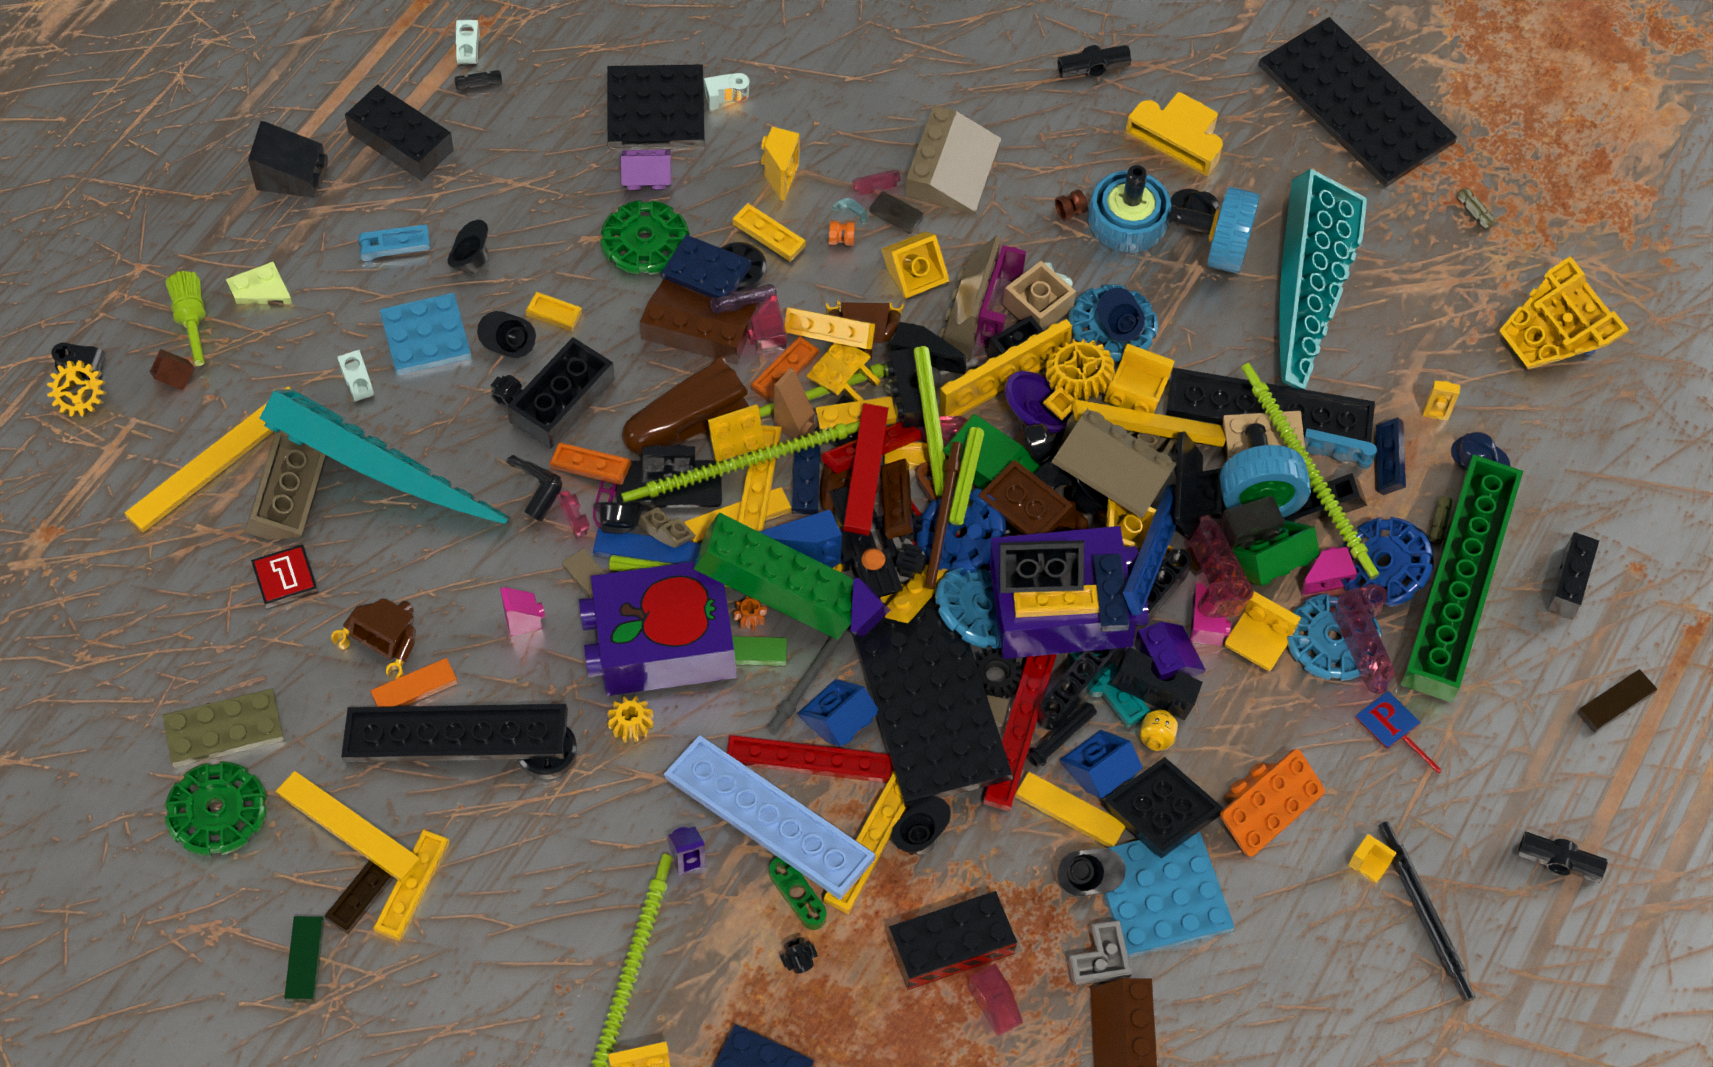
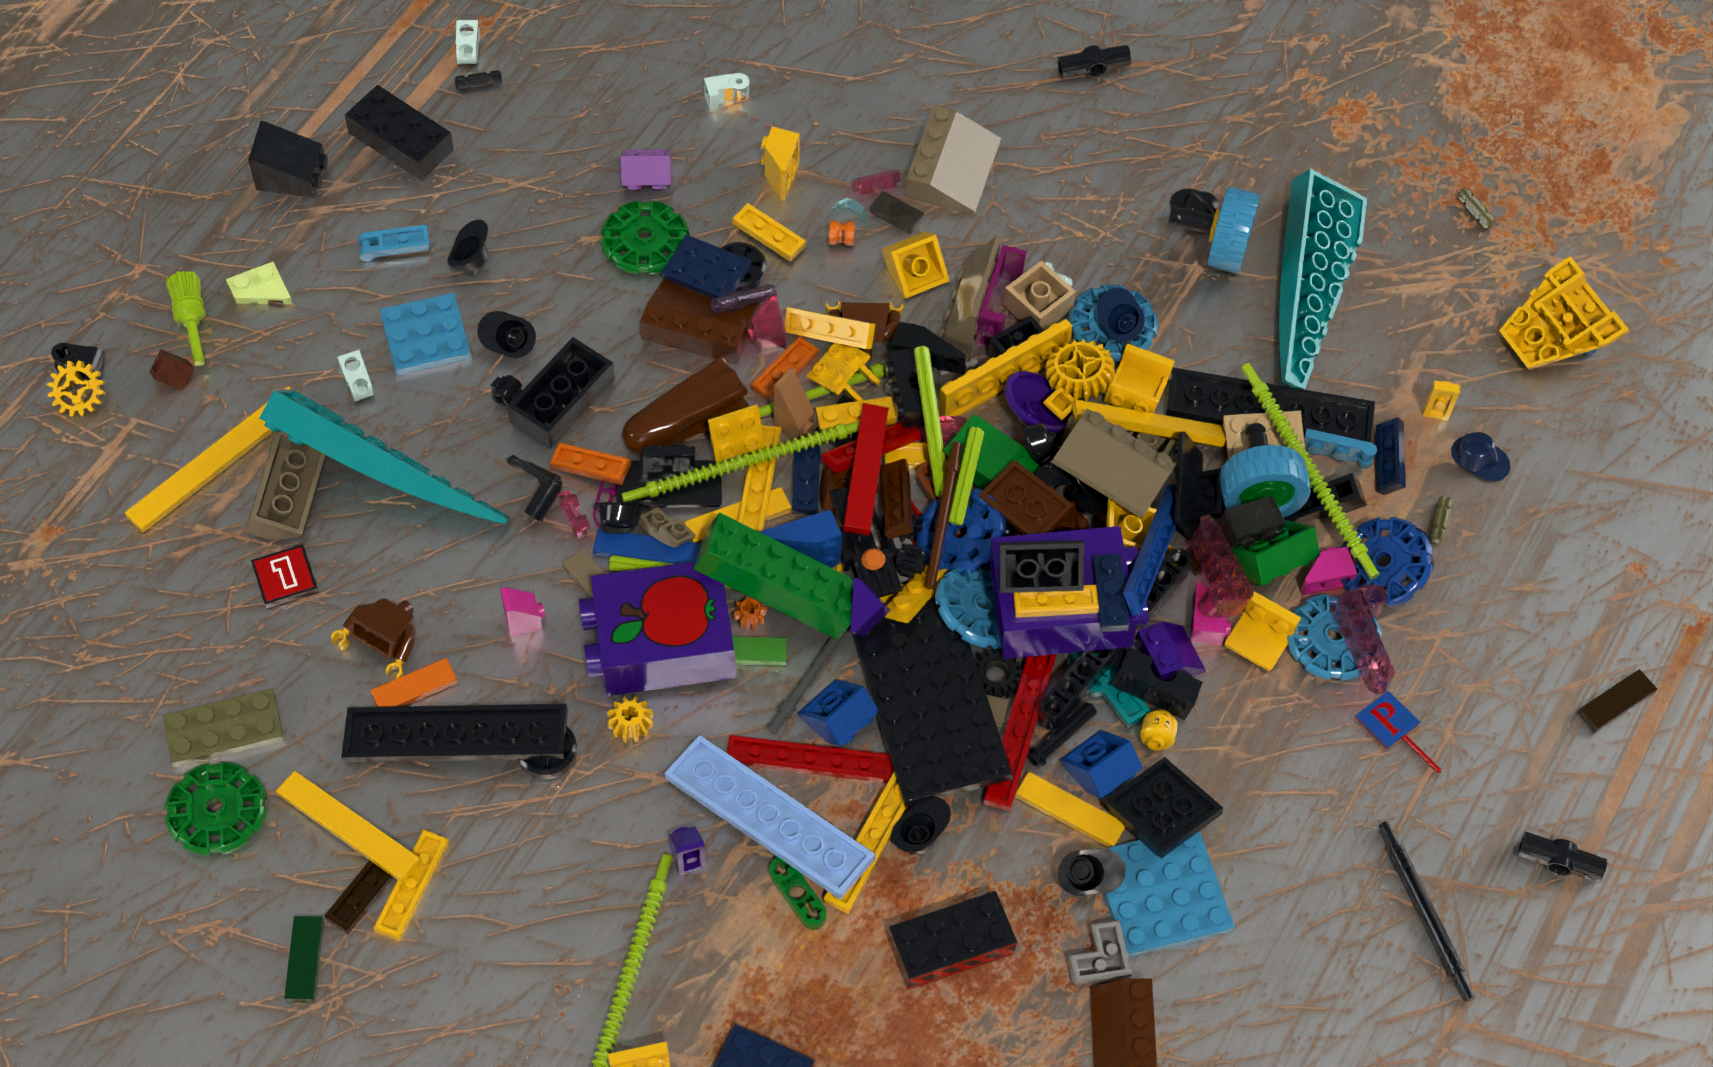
yellow tile [526,292,583,332] -> none
black plate [607,64,705,148] -> none
black gear [780,937,818,974] -> none
clear pink slope [968,963,1023,1037] -> none
copper wheel [1055,189,1088,221] -> none
dark azure wheel [1088,165,1172,253] -> none
yellow brick [1125,92,1223,177] -> none
orange bracket [1220,749,1325,857] -> none
black plate [1258,17,1457,187] -> none
yellow panel [1348,834,1396,883] -> none
green brick [1400,455,1524,703] -> none
black arch [1547,532,1600,620] -> none

